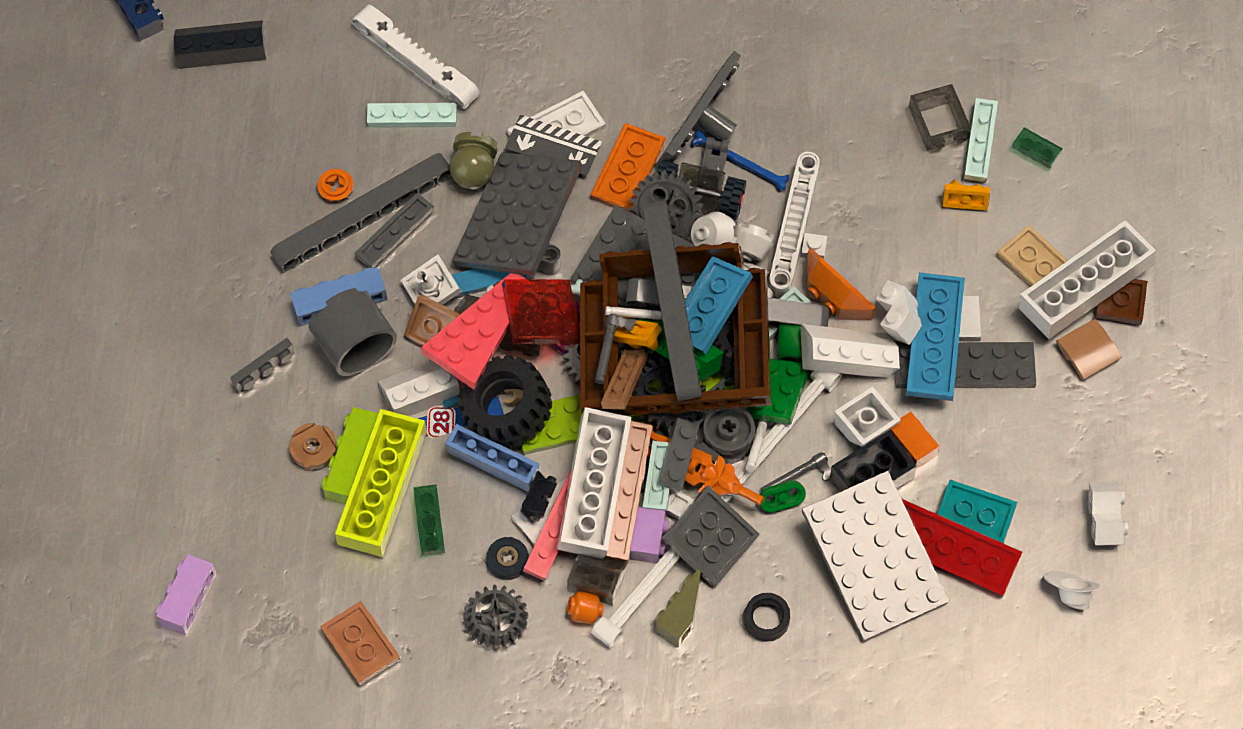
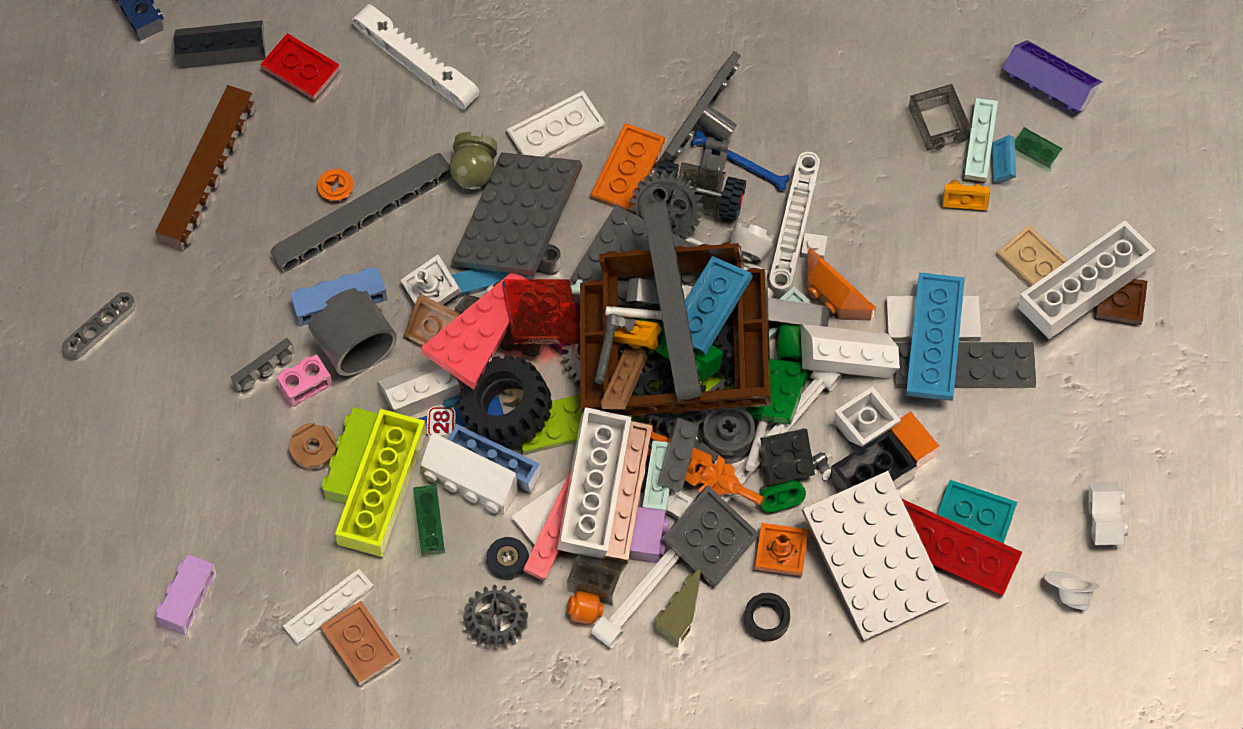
dark grey plate [355,193,434,268] -> none
light aqua plate [367,103,457,127] -> none
dark grey sticker [505,115,602,175] -> none
black hinge [520,471,557,524] -> none
white cone [691,212,737,246] -> none
white brick [876,280,922,345] -> none
medium nougat slope [1056,319,1122,380] -> none
none -> dark grey beam [62,292,136,361]
none -> reddish brown brick [155,85,256,251]
none -> red plate [261,33,341,101]
none -> bright pink brick [276,354,333,408]
none -> white tile [283,569,374,646]
none -> white slope [421,433,518,515]
none -> orange plate [755,523,809,577]
none -> pearl dark grey piece [759,428,815,485]
none -> dark azure plate [992,135,1016,184]
none -> dark purple slope [1003,40,1103,112]

